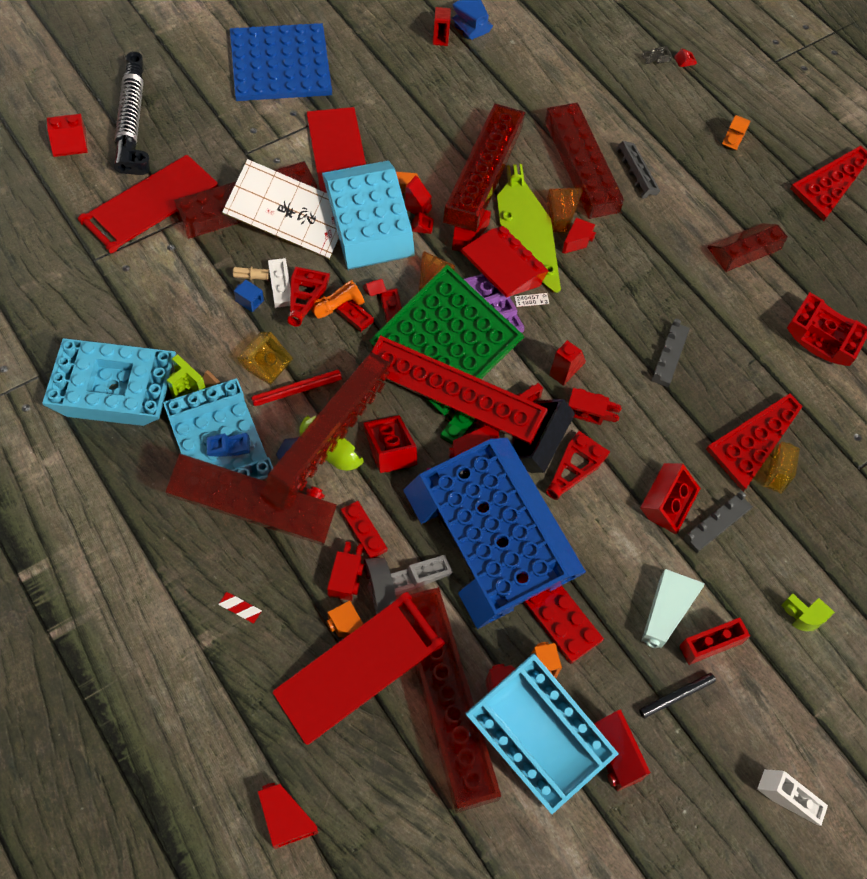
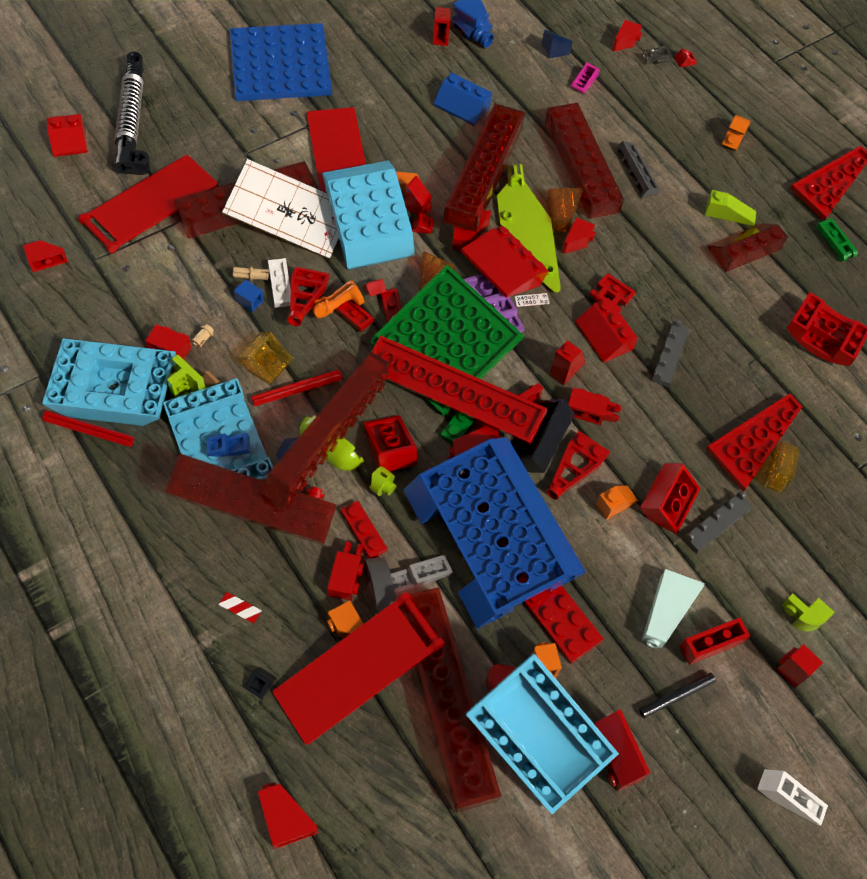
none -> red slope [23,240,68,272]
none -> red axle [42,410,135,447]
none -> red brick [145,324,192,360]
none -> tan pin [191,324,214,348]
none -> black slope [244,667,277,699]
none -> lime piece [369,466,396,496]
none -> blue slope [433,72,492,126]
none -> blue wheel [473,26,494,48]
none -> dark blue slope [542,30,573,58]
none -> dark pink slope [570,62,600,94]
none -> red slope [575,298,638,363]
none -> red plate [589,273,636,312]
none -> orange slope [595,486,638,520]
none -> red slope [612,20,643,51]
none -> lime slope [705,190,756,226]
none -> red brick [776,644,823,688]
none -> green plate [816,218,858,262]

